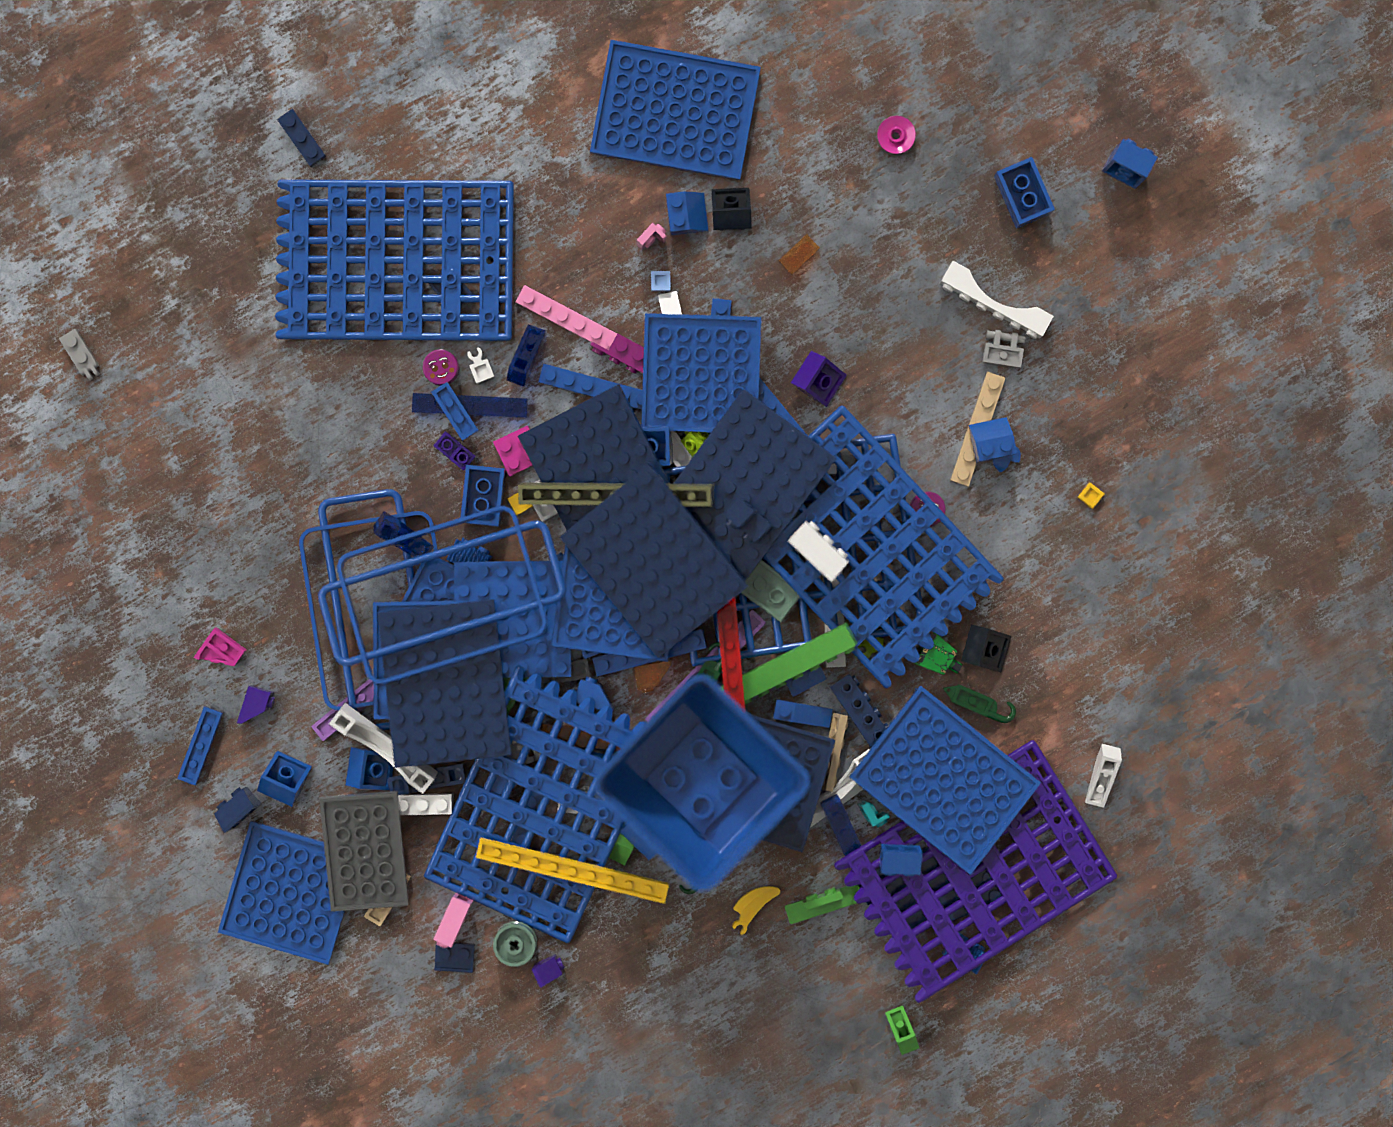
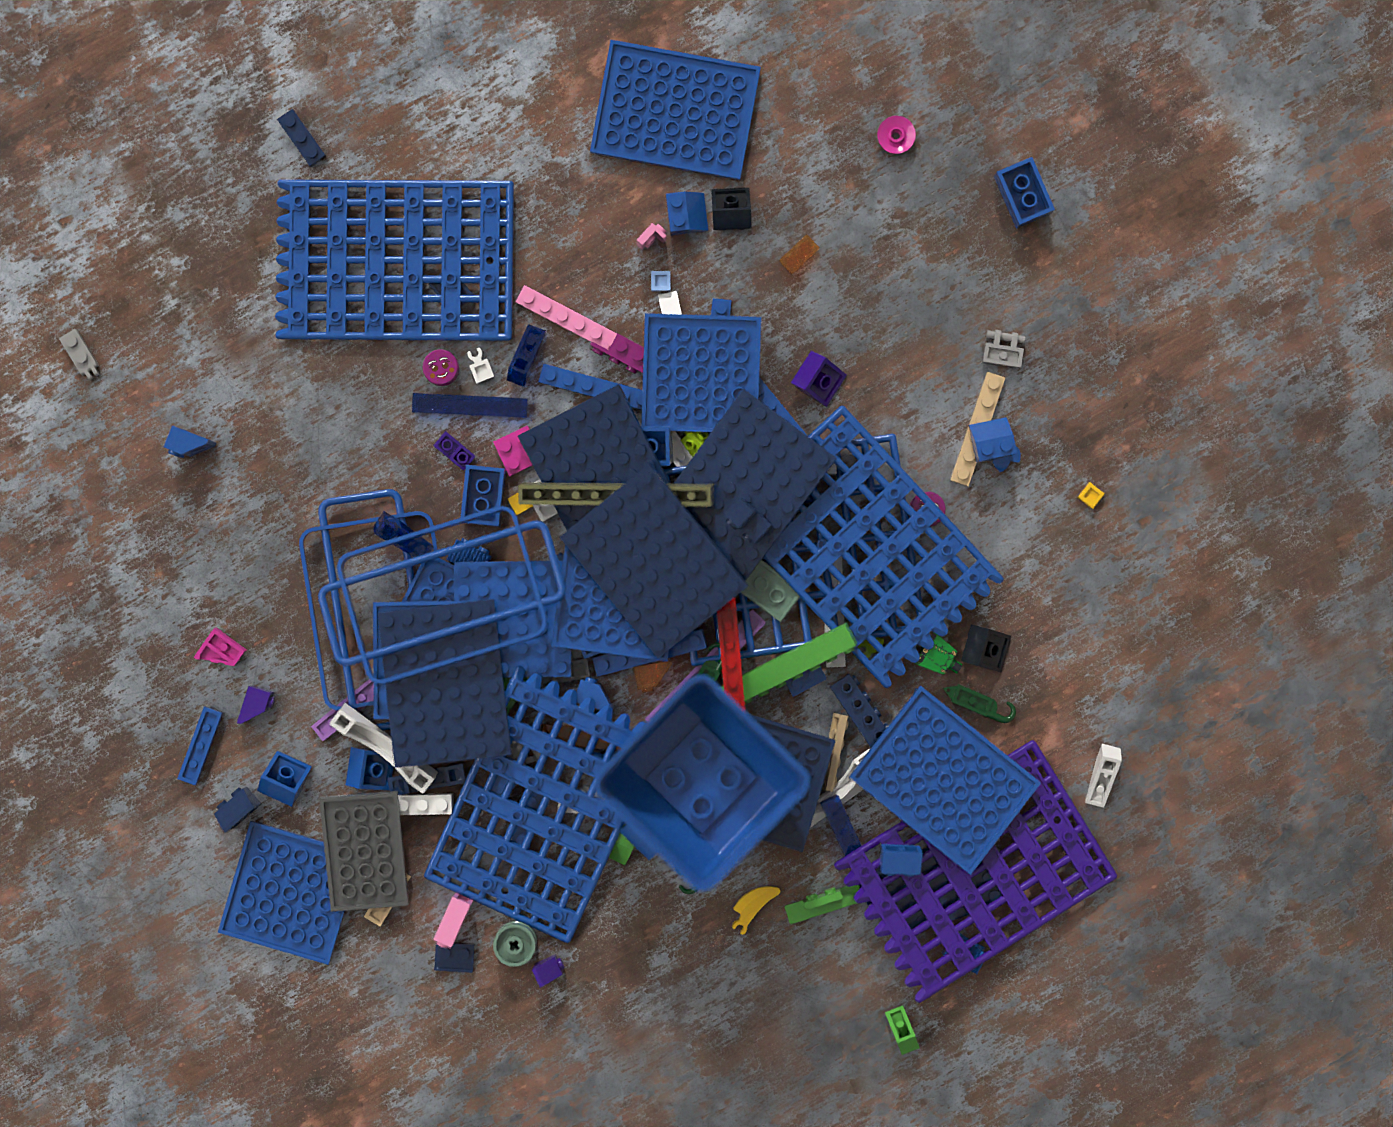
blue plate [431,382,479,441] -> none
yellow plate [476,837,669,904] -> none
blue slope [773,699,833,728] -> none
white slope [789,521,848,582] -> none
teal bracket [857,800,889,827] -> none
white arch [940,261,1054,339] -> none
blue brick [1102,139,1158,189] -> none
none -> blue slope [164,426,216,458]

